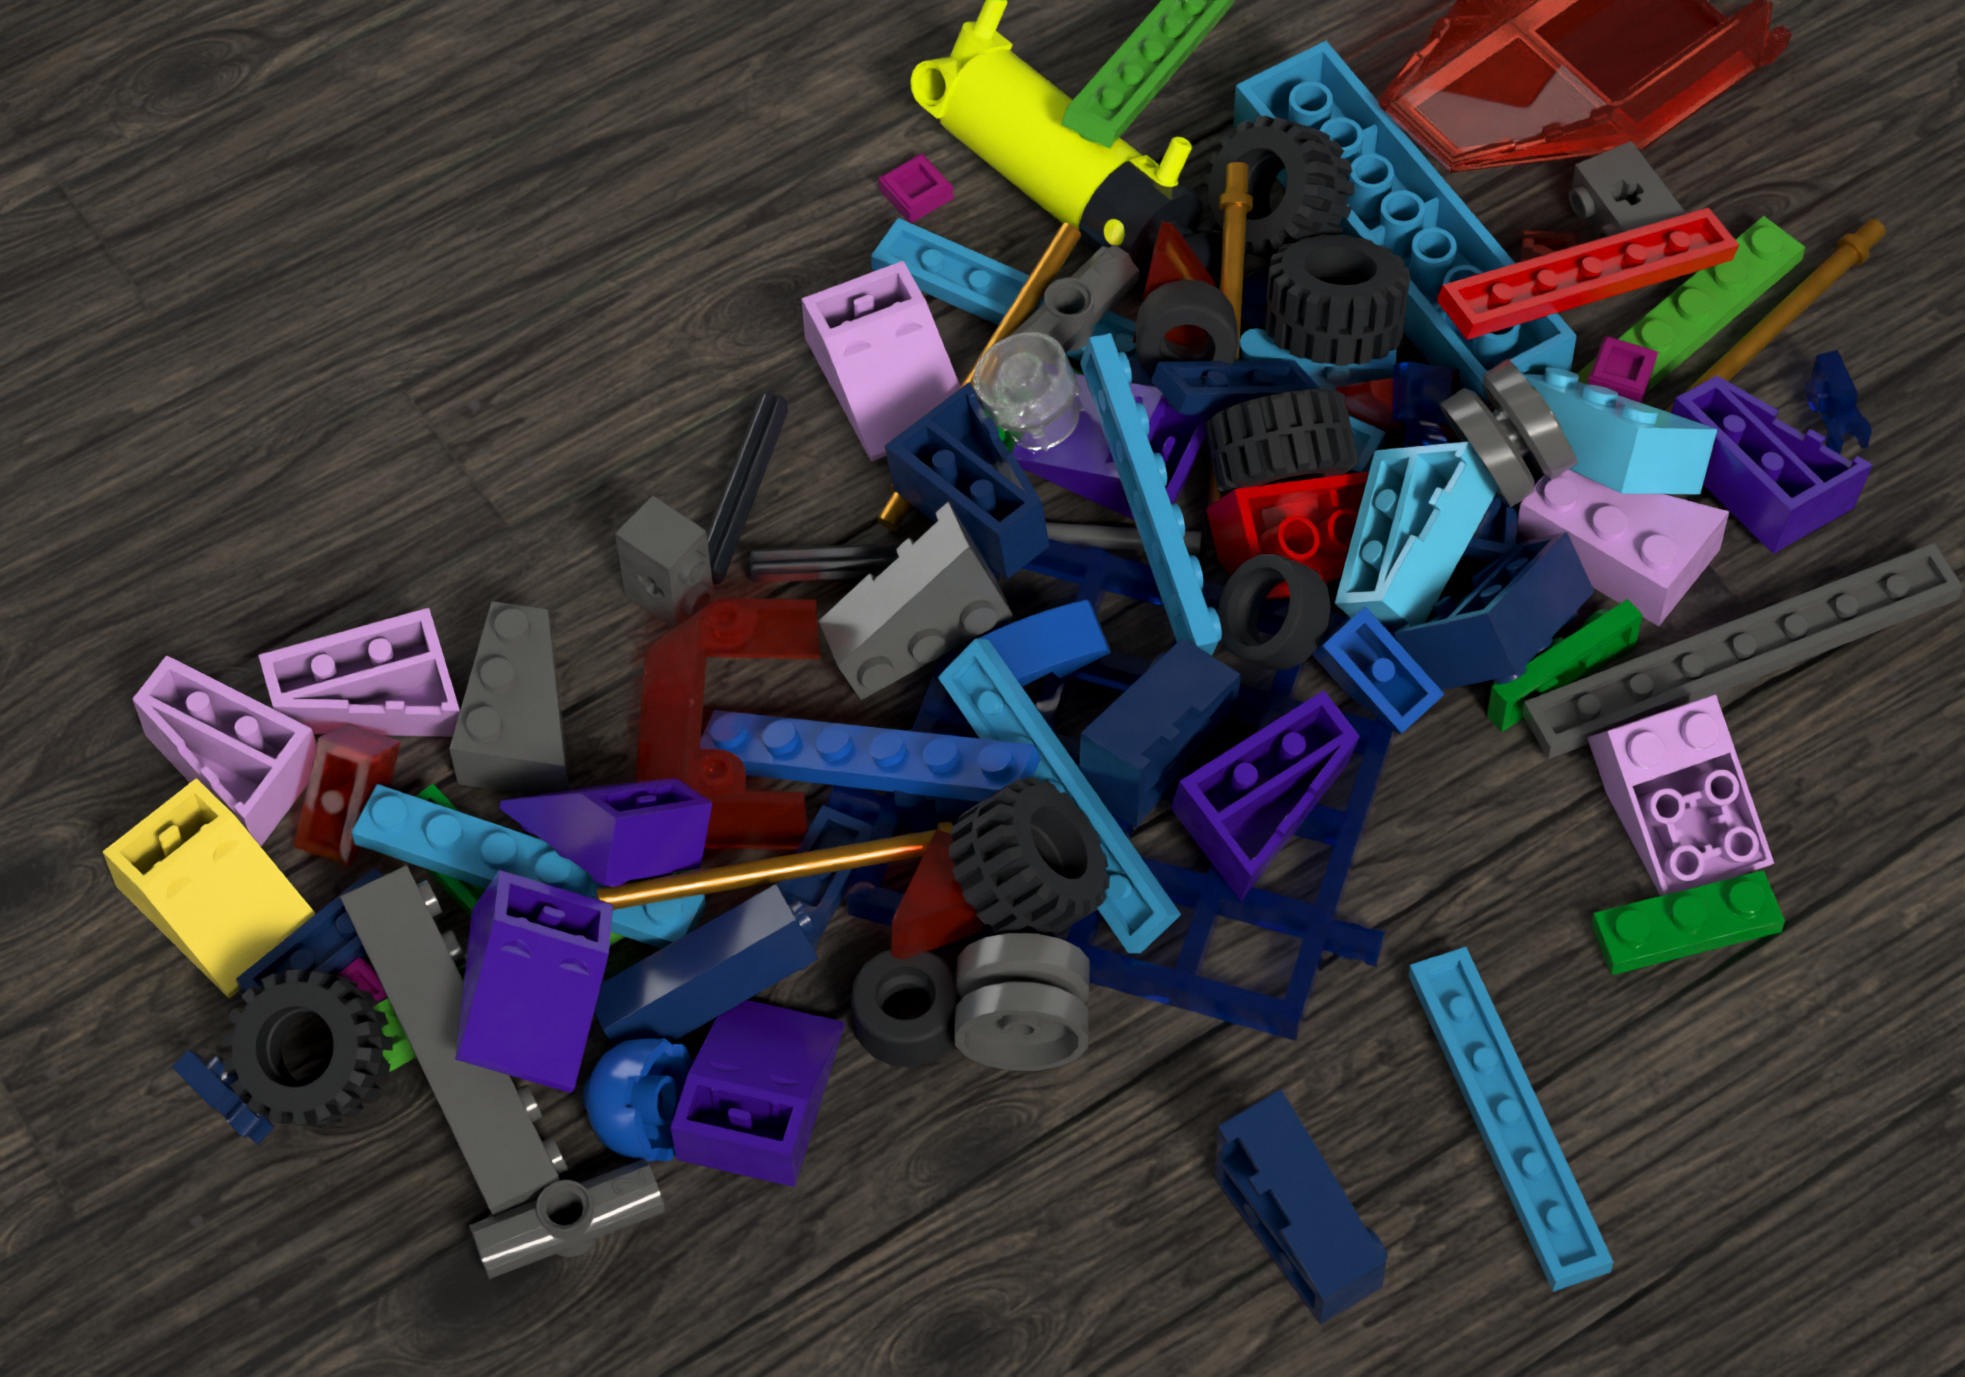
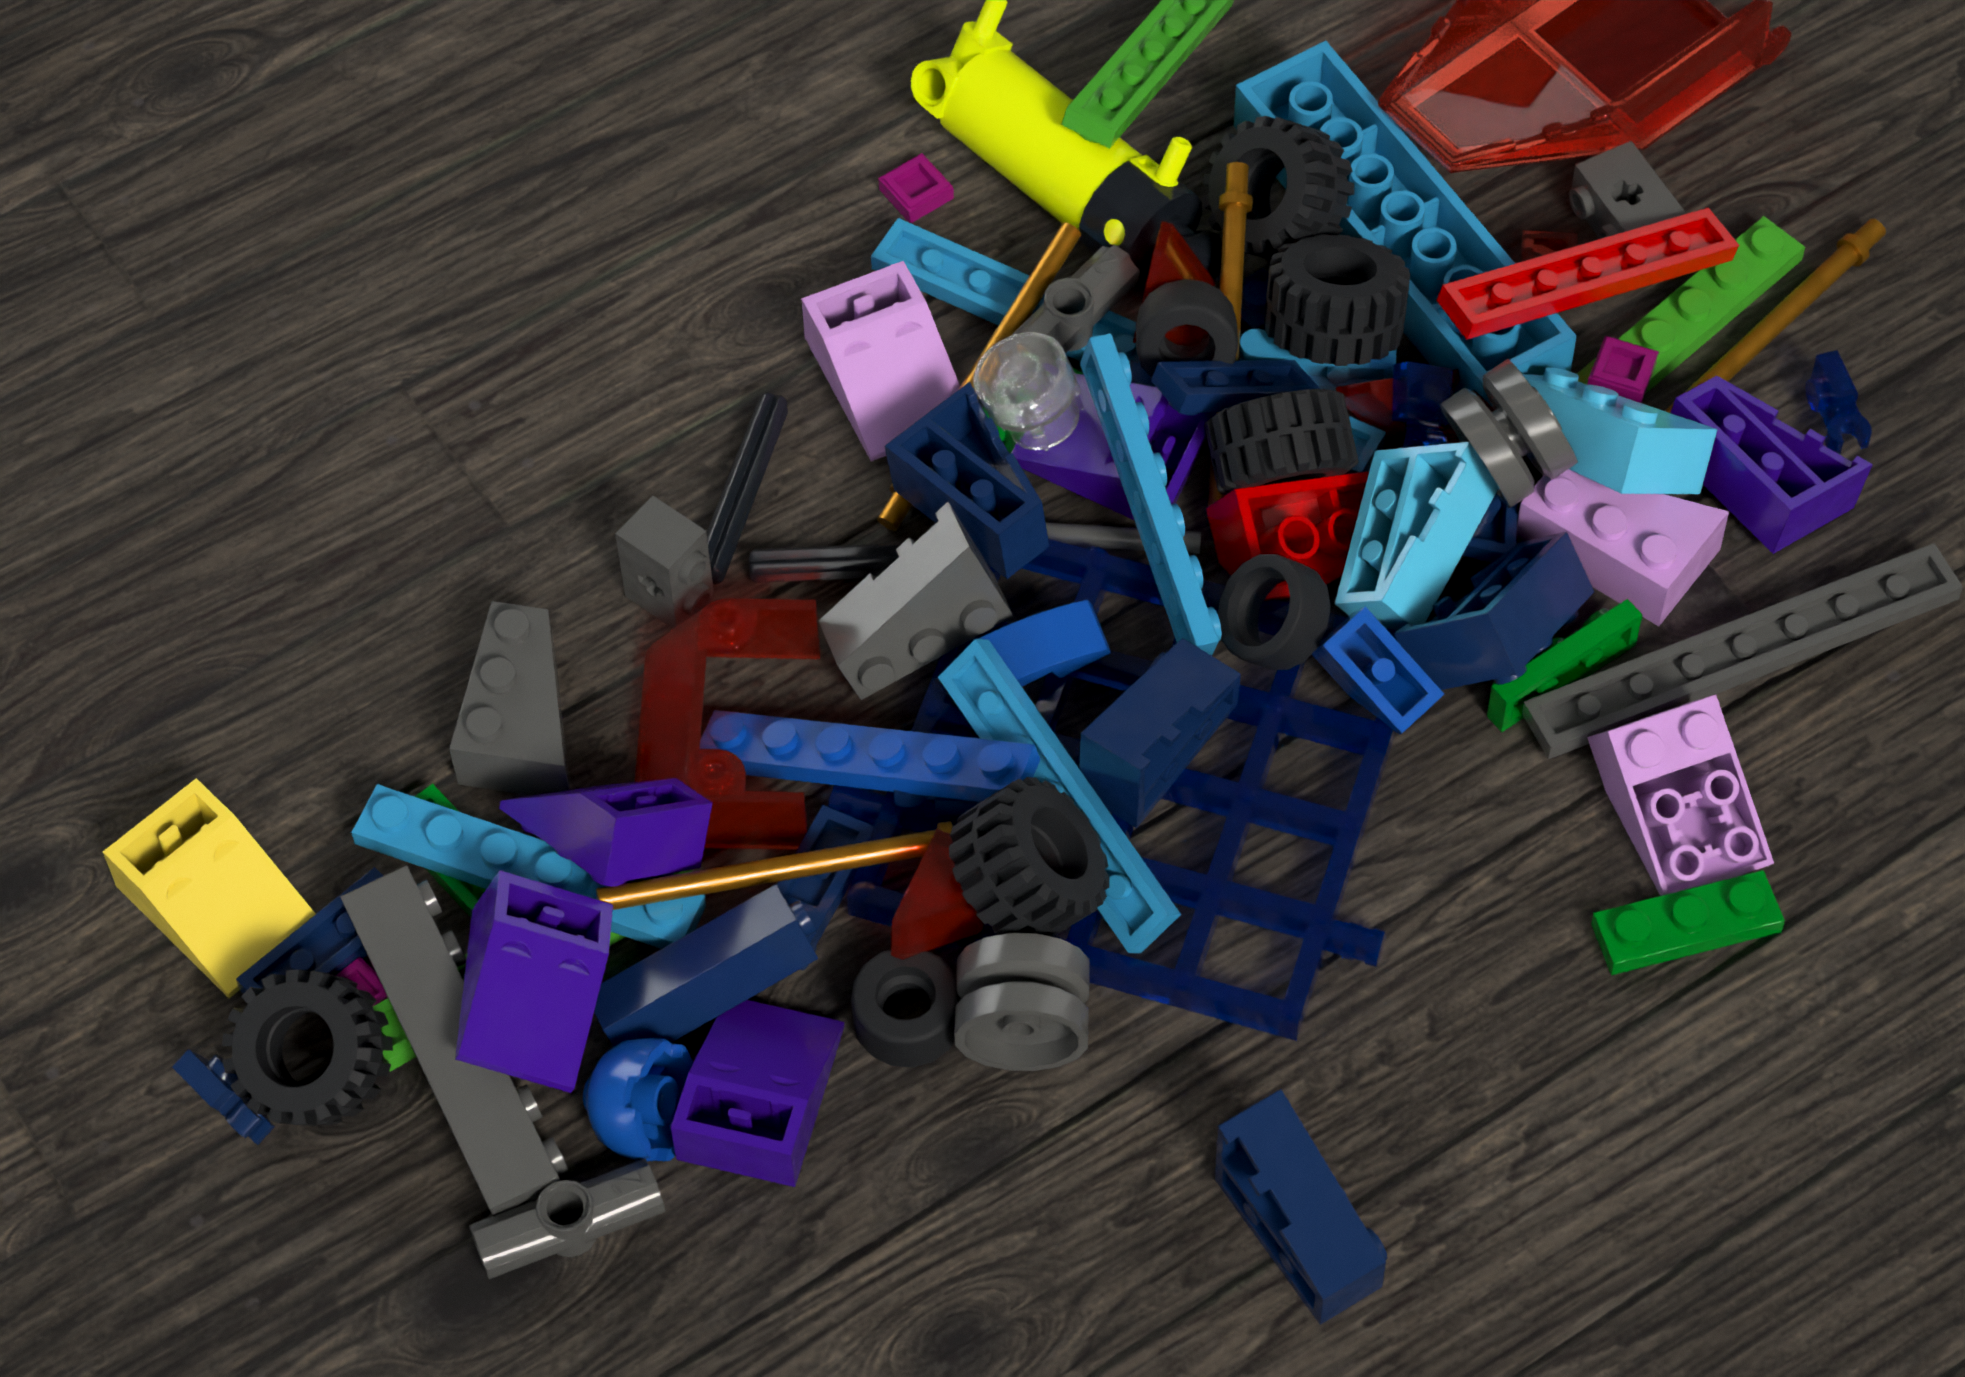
lavender wedge [133,655,322,847] -> none
lavender wedge [258,608,460,737] -> none
clear red slope [294,723,401,866] -> none
dark purple wedge [1171,690,1360,901] -> none
dark azure plate [1408,947,1613,1292] -> none

